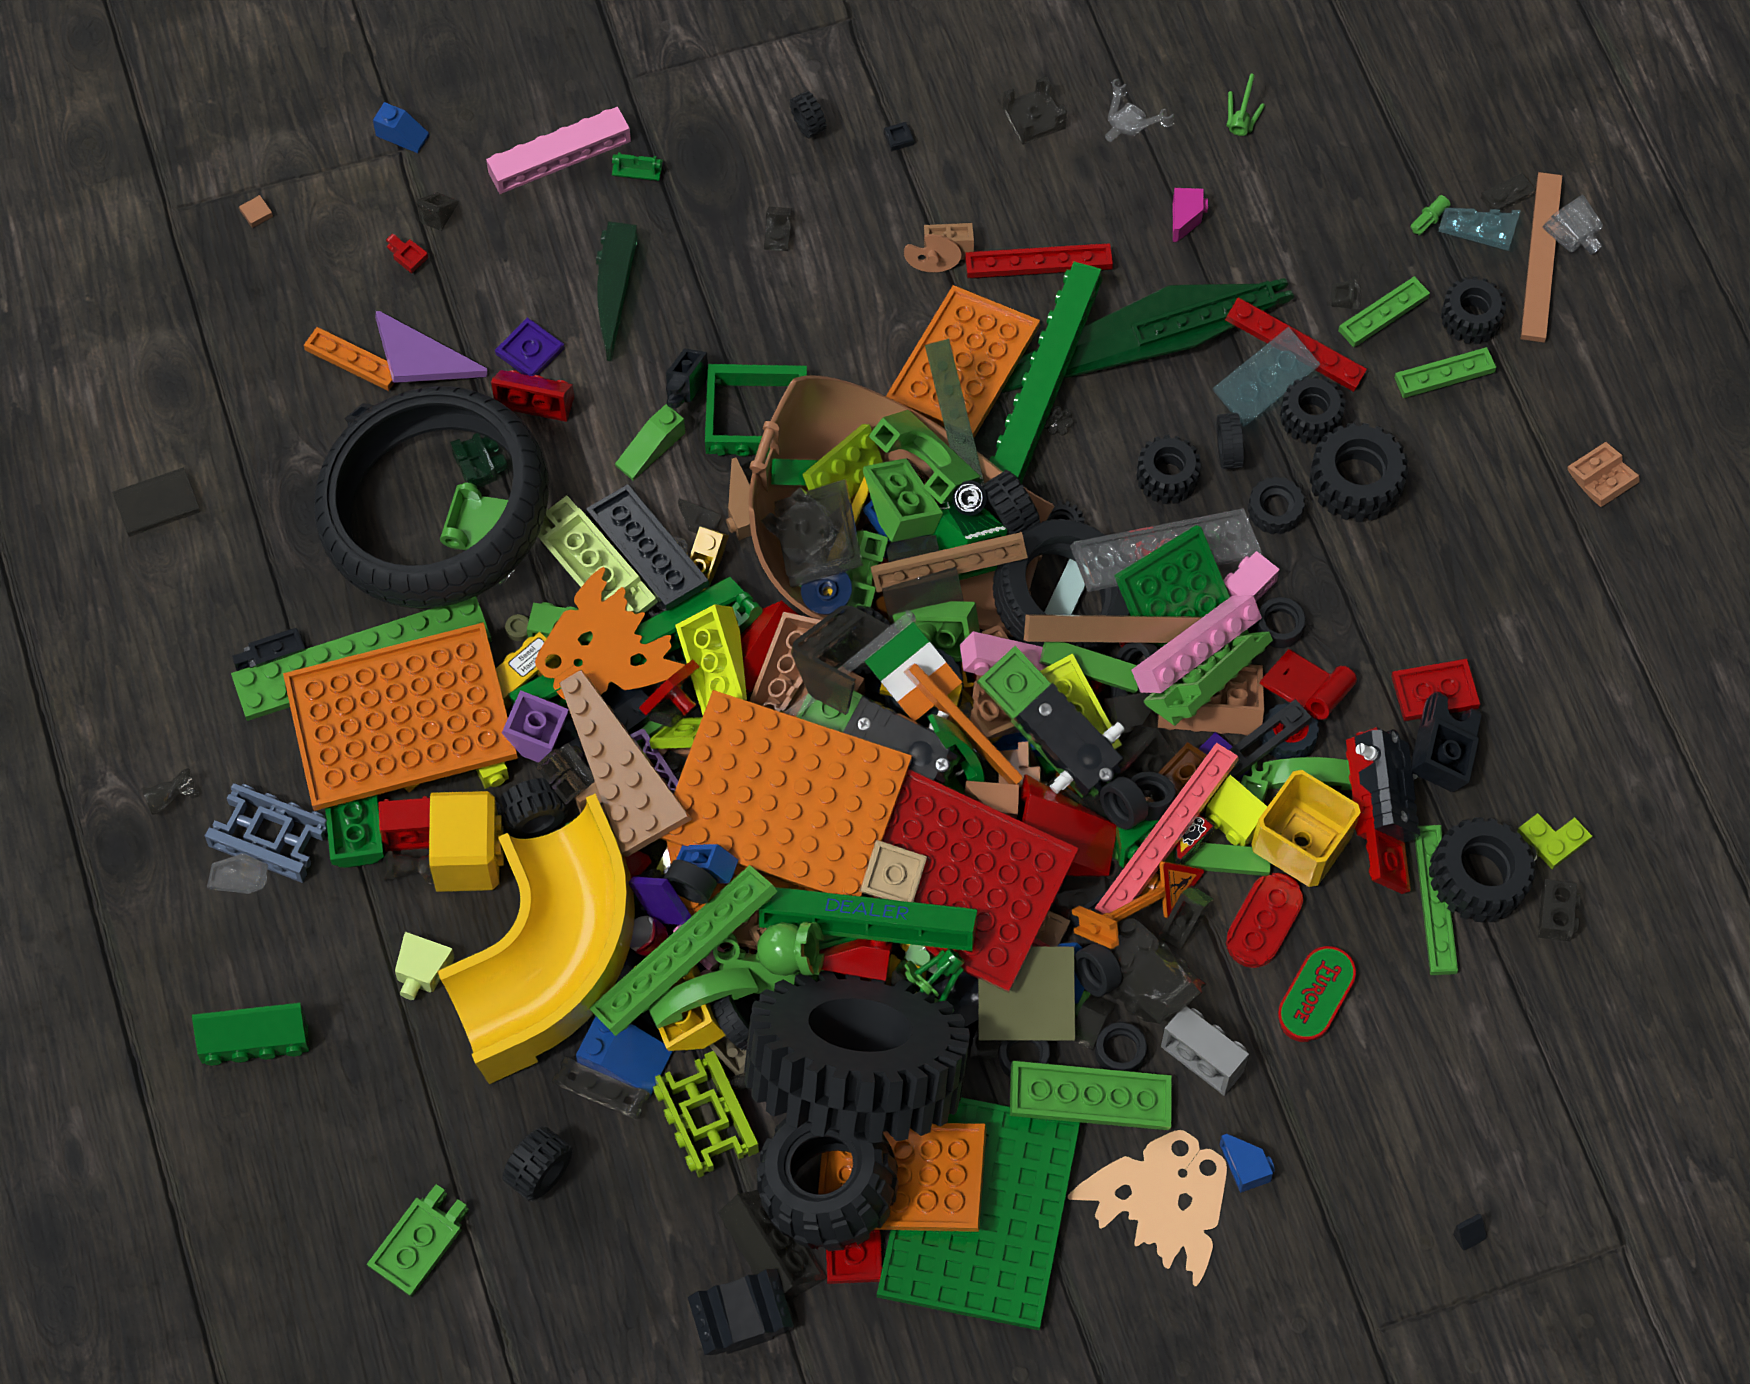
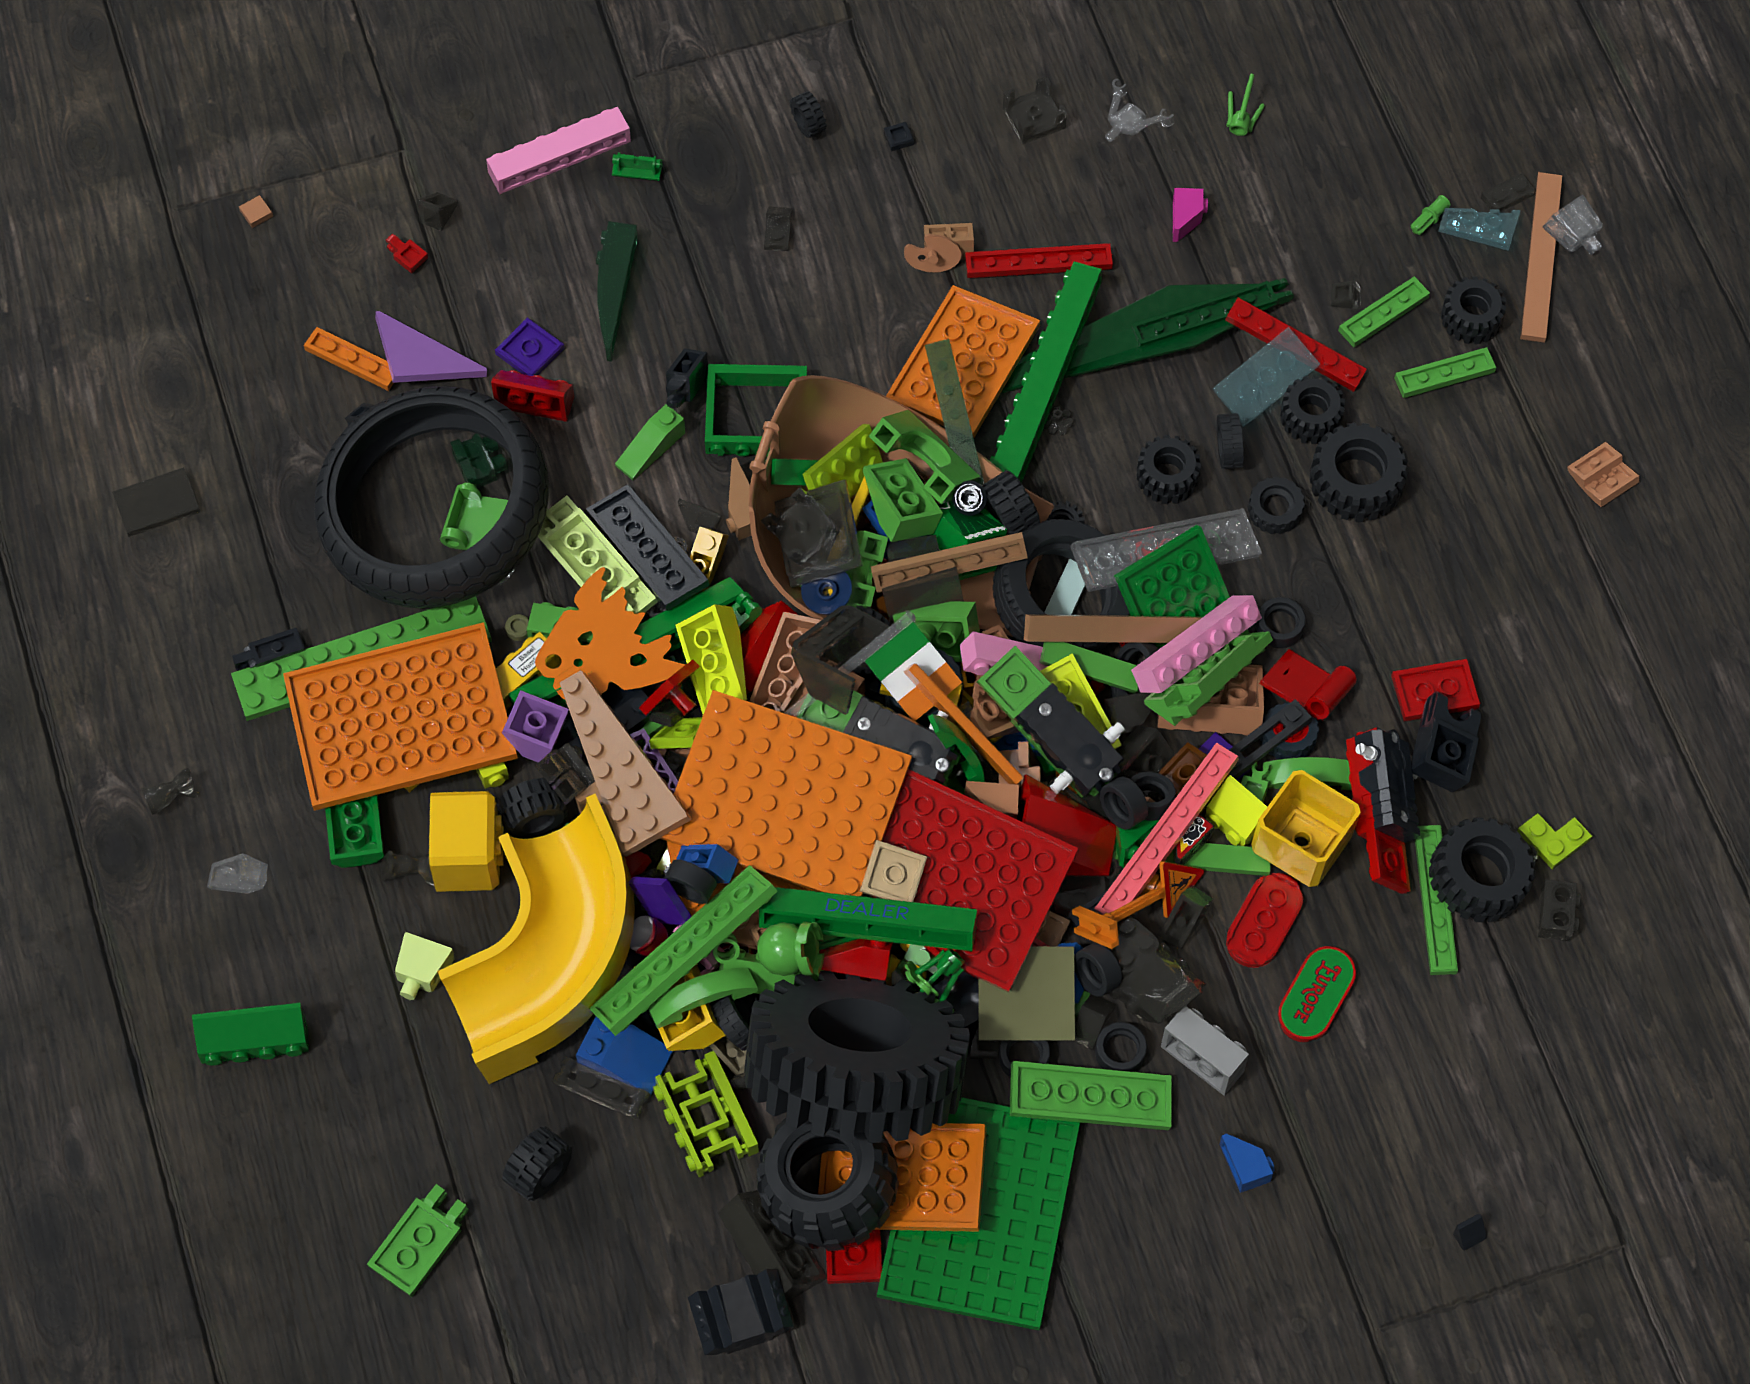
sand blue fence [205,783,328,883] -> none
blue slope [373,102,429,153] -> none
red container [379,796,430,852] -> none
light nougat piece [1068,1130,1227,1286] -> none
bright pink brick [1223,551,1280,602] -> none

